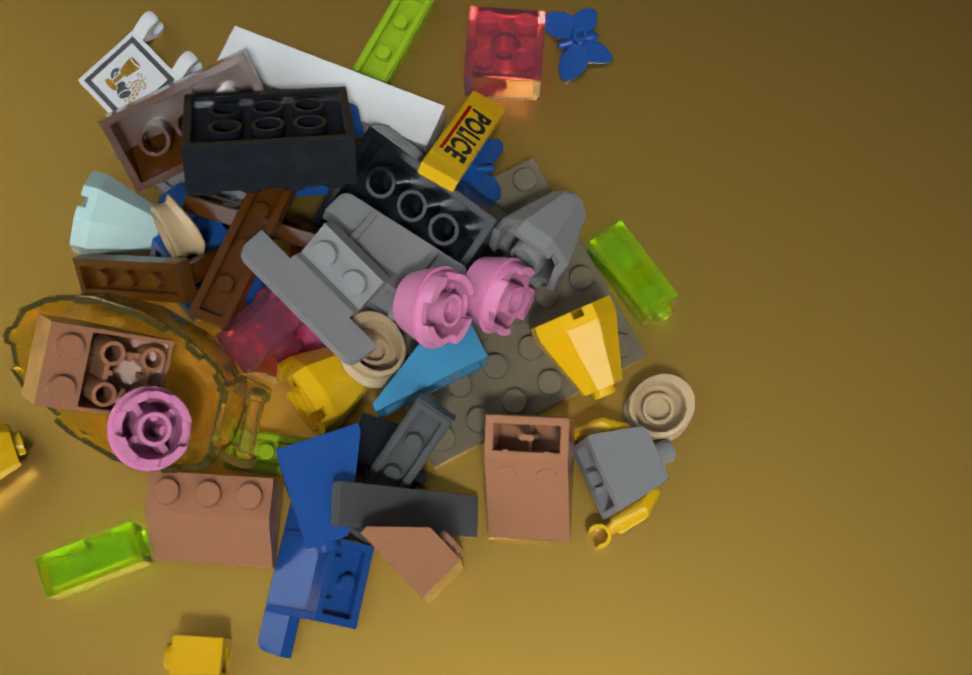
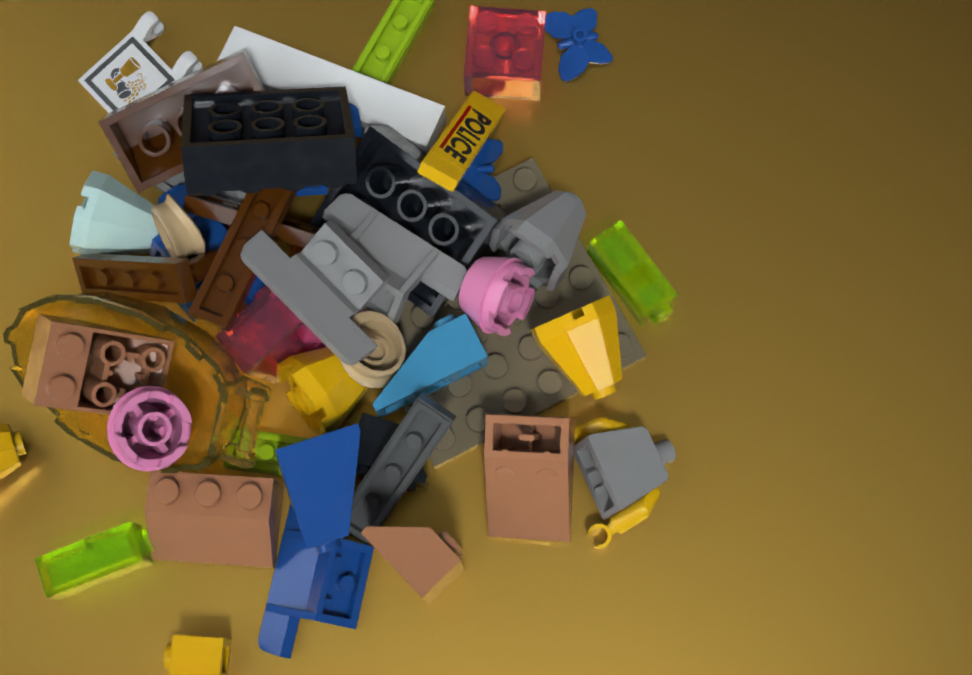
dark grey tile [331,481,478,538] -> none
bright pink cone [393,266,475,349] -> none
tan piece [623,373,695,443] -> none

